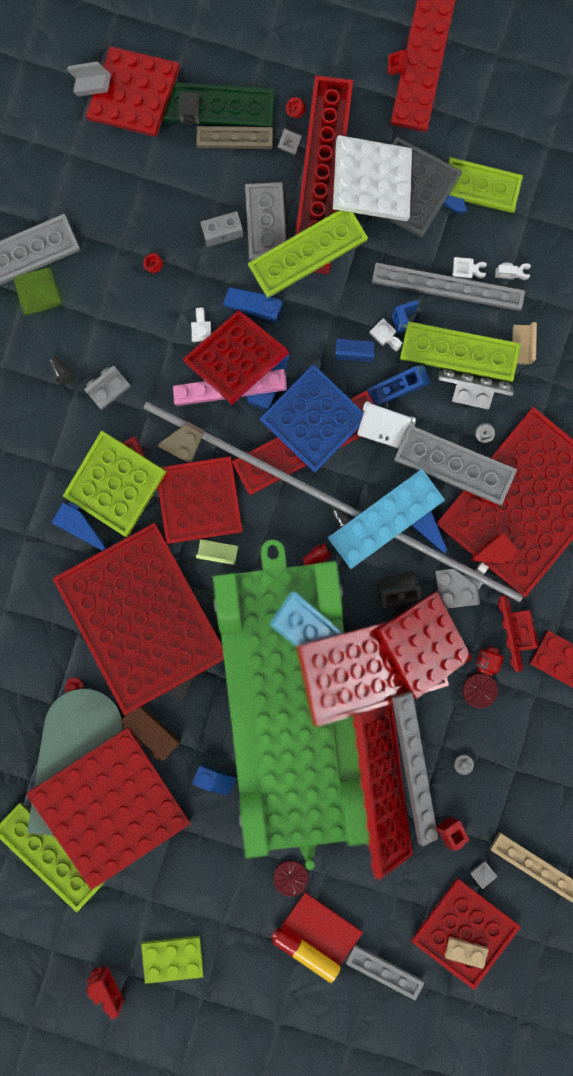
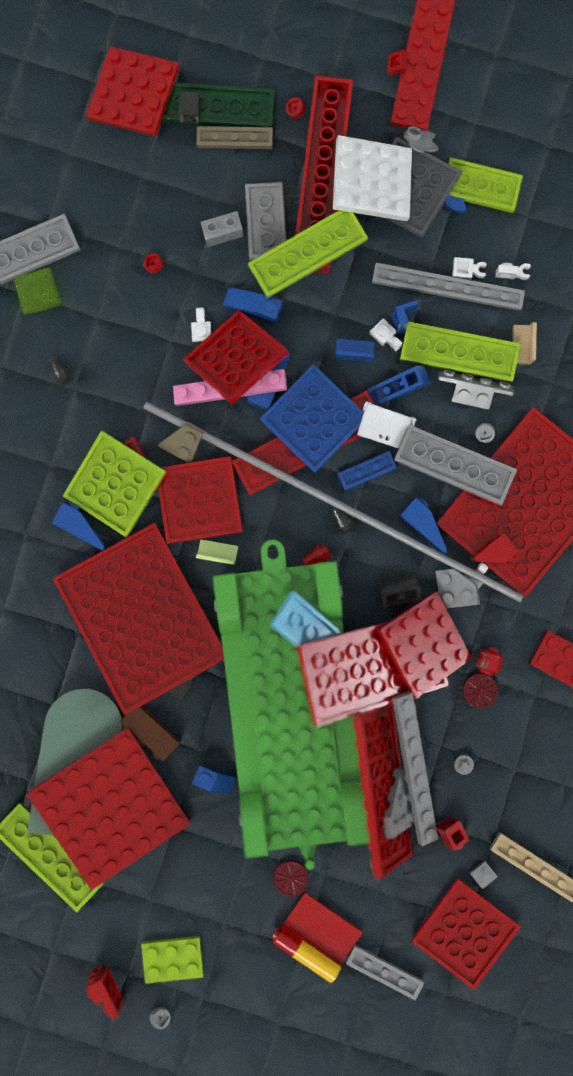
red tile [64,677,85,693] -> none
light grey panel [67,62,111,96] -> none
light grey bracket [84,366,131,410] -> none
light grey tile [277,128,302,155] -> none
medium azure plate [328,469,445,569] -> none
tan plate [444,936,488,969] -> none
red bracket [498,595,538,672] -> none
none -> light grey tile [150,1007,171,1029]
none -> blue tile [337,451,397,491]
none -> light grey plate [383,765,415,838]
none -> light grey plate [404,126,439,153]

